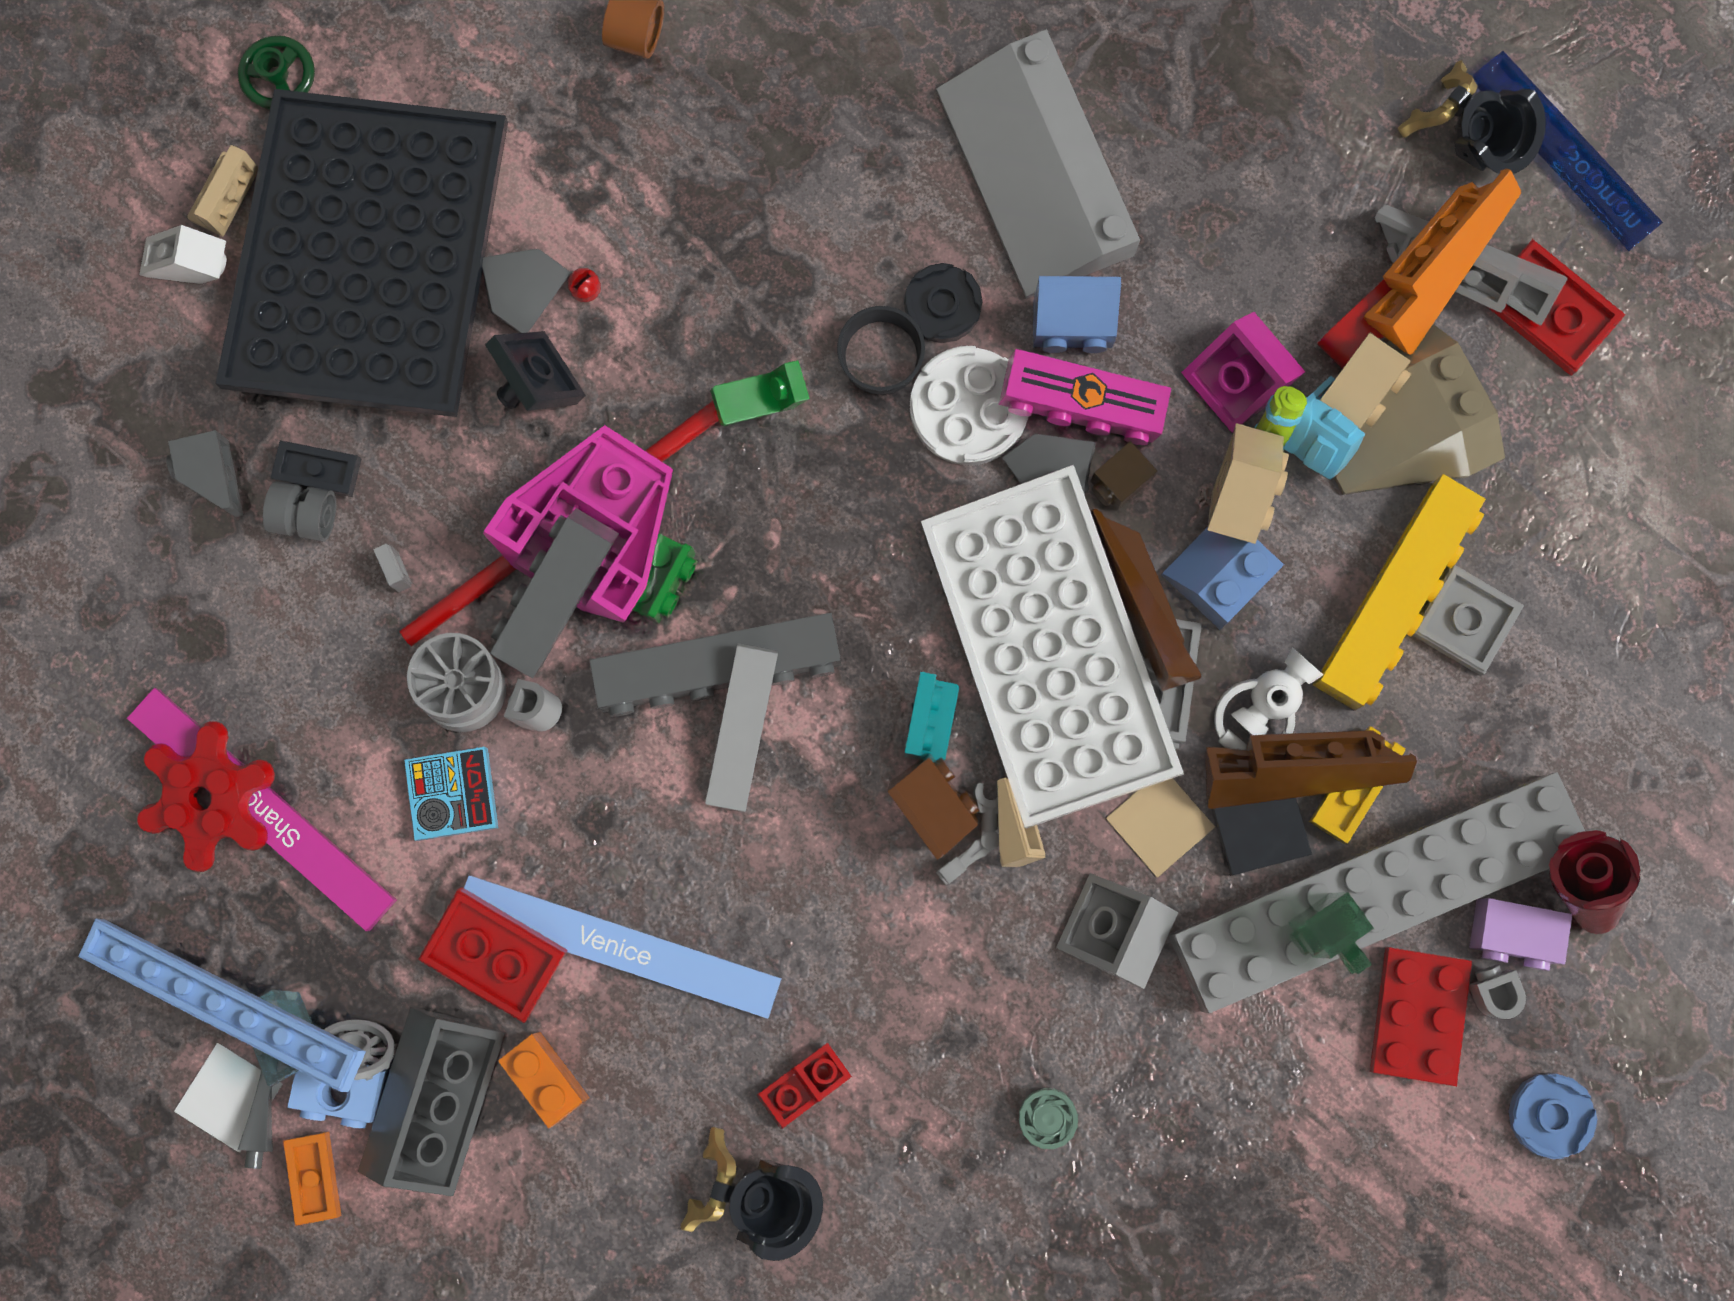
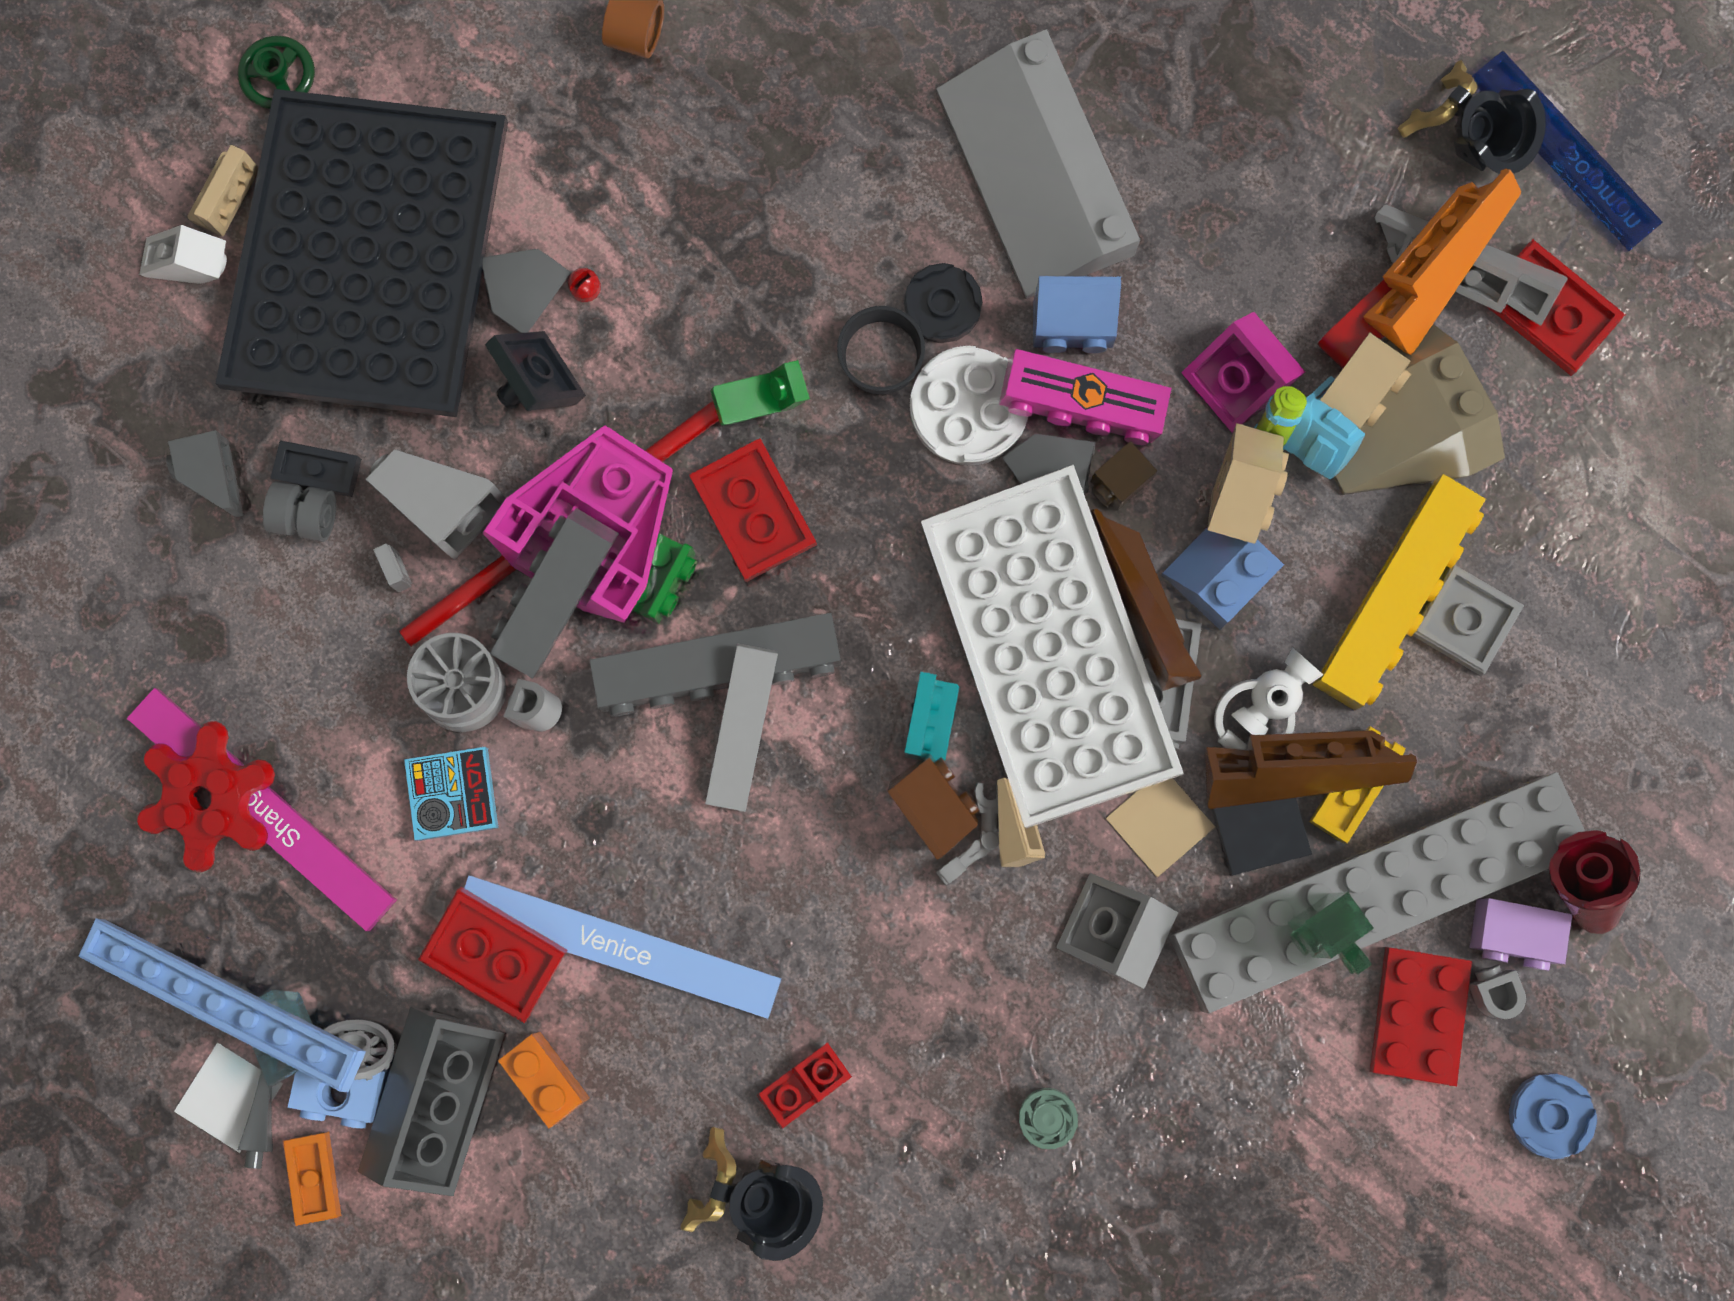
none -> light grey slope [366,449,506,560]
none -> red plate [689,438,817,582]

